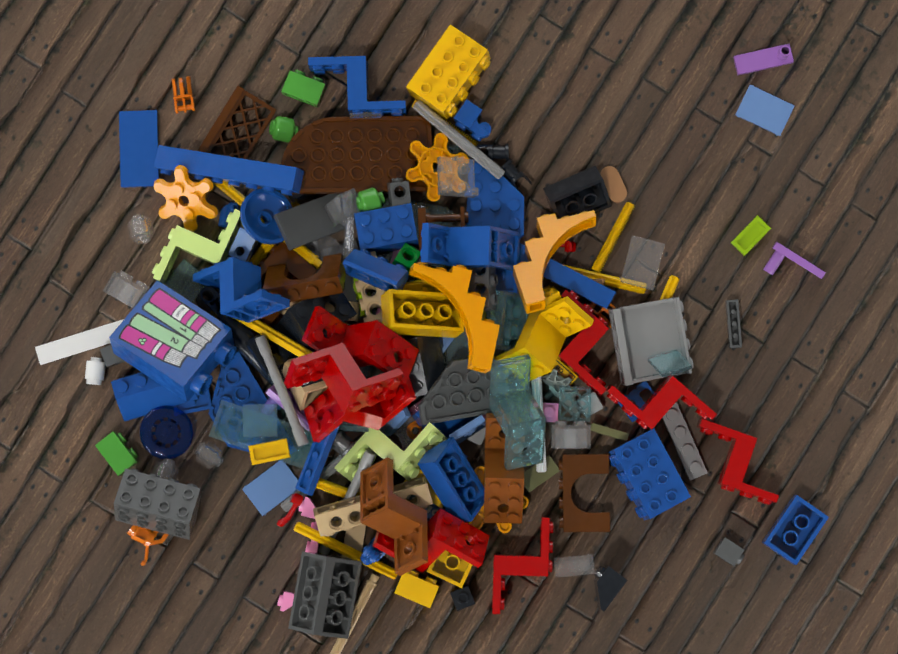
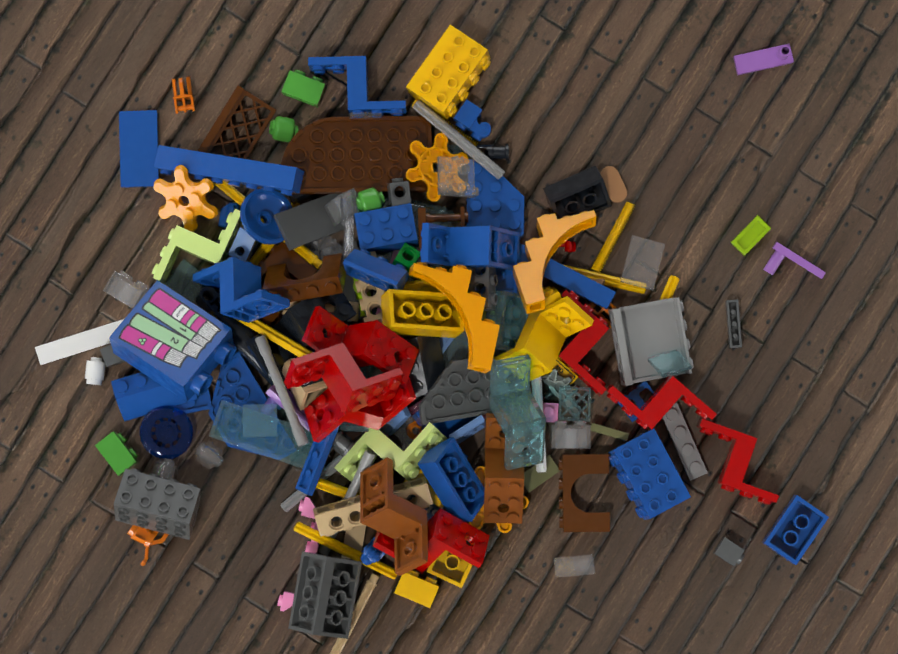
clear head [127,214,154,244] -> none
medium blue piece [242,459,298,516] -> none
yellow tile [248,438,291,465] -> none
red piece [277,493,303,527] -> none
black brick [450,585,475,611] -> none
light grey slope [467,428,485,446] -> none
red bracket [492,517,553,614] -> none
black piece [501,159,532,194] -> none
light grey slope [577,392,604,418] -> none
black slope [594,564,628,612] -> none
medium blue piece [735,85,794,136] -> none

